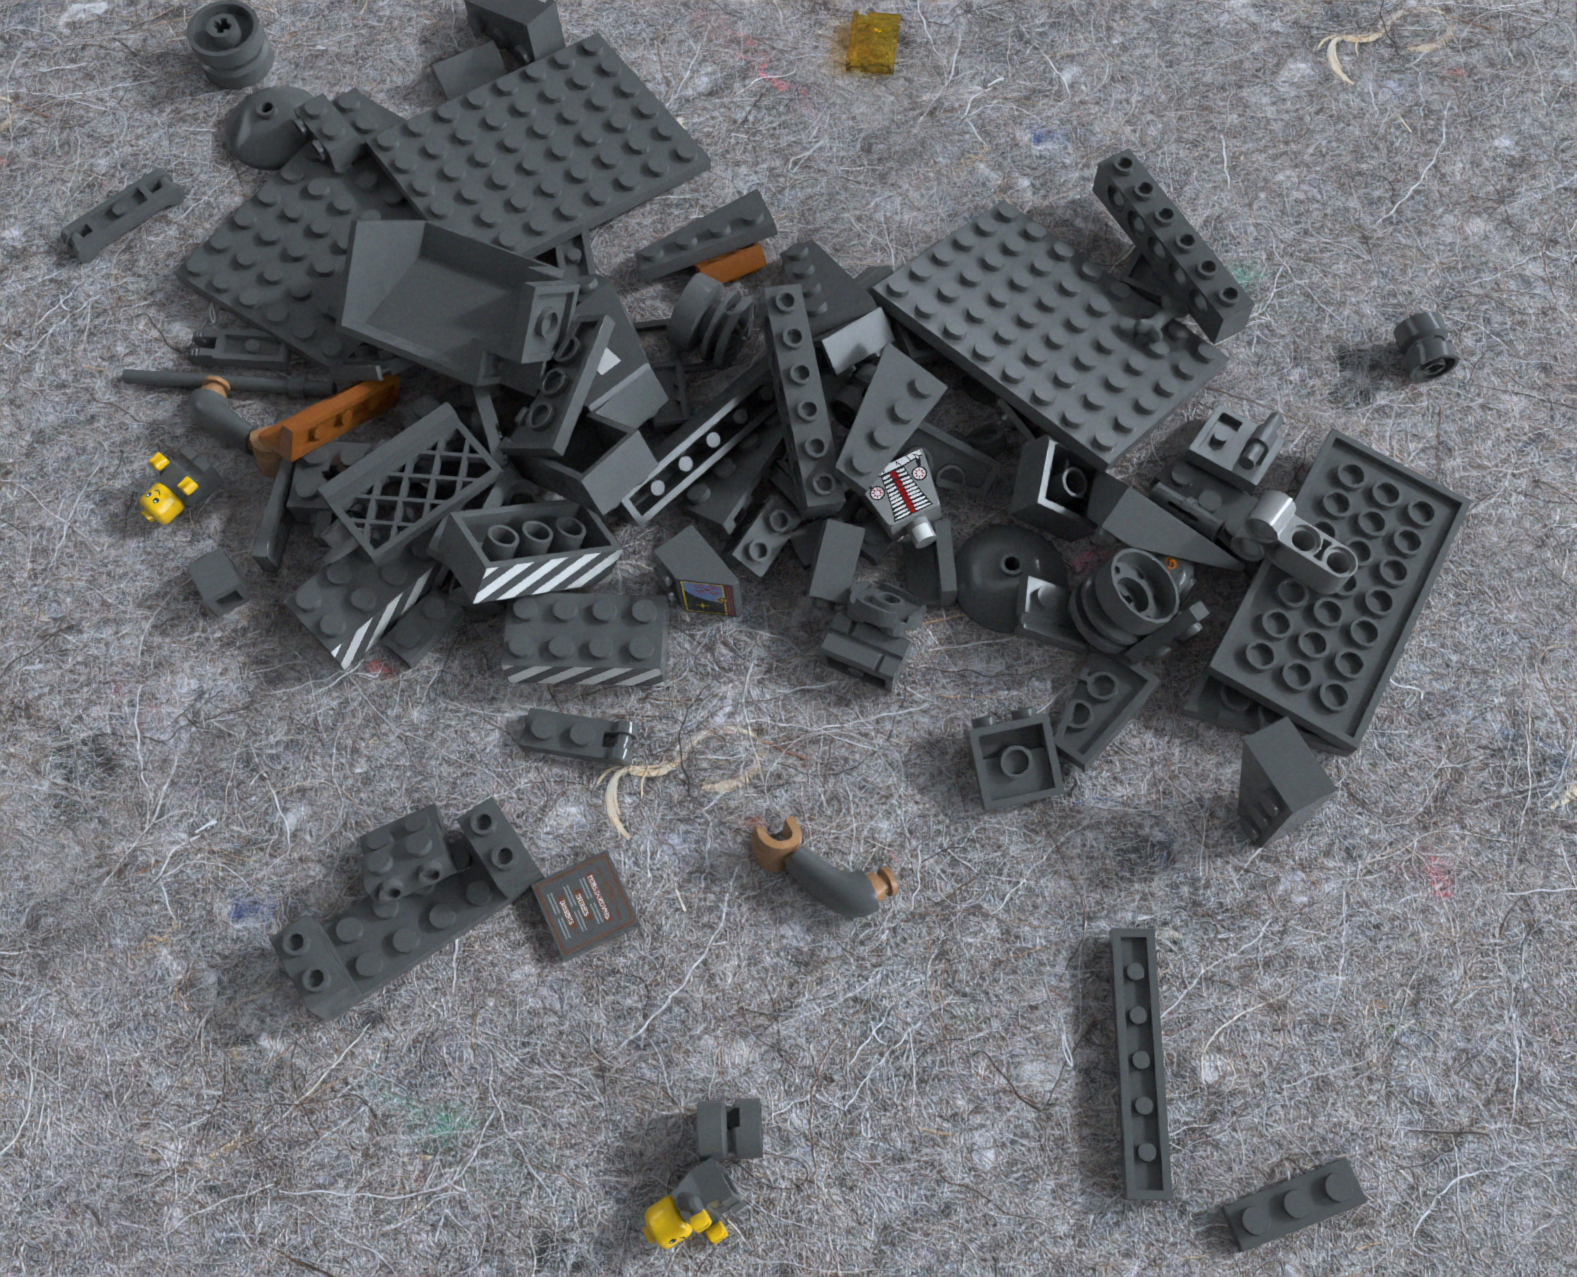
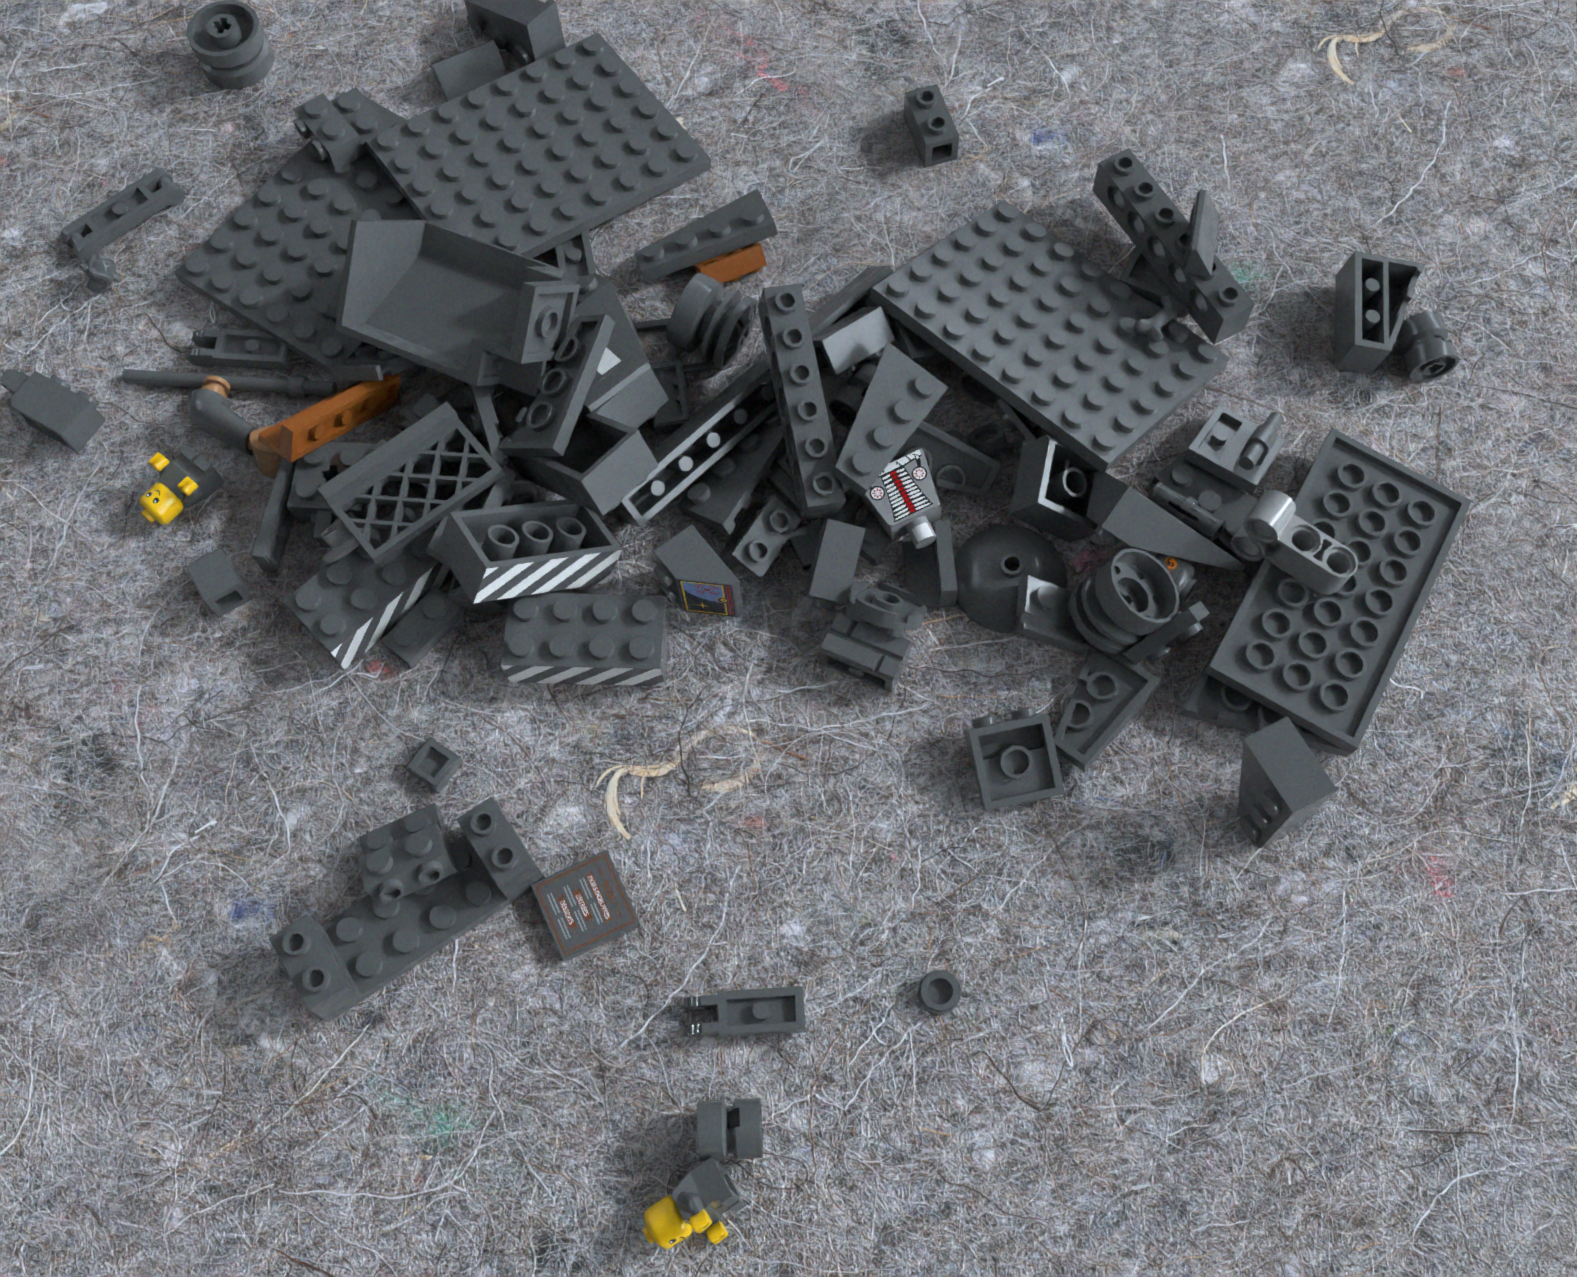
dark grey dish [225,86,315,171] -> none
dark grey plate [520,708,638,766] -> none
piece [750,815,898,917] -> none
dark grey wing [780,239,877,337] -> none
clear yellow plate [846,10,901,75] -> none
dark grey plate [1109,928,1173,1201] -> none
dark grey plate [1220,1157,1368,1252] -> none
none -> dark grey hinge [0,369,106,453]
none -> dark grey plant [79,255,121,293]
none -> dark grey tile [405,736,464,793]
none -> dark grey hinge [684,986,806,1038]
none -> dark grey brick [903,84,959,168]
none -> dark grey tile [918,970,961,1016]
none -> dark grey slope [1182,189,1219,277]
none -> dark grey wedge [1335,251,1425,374]

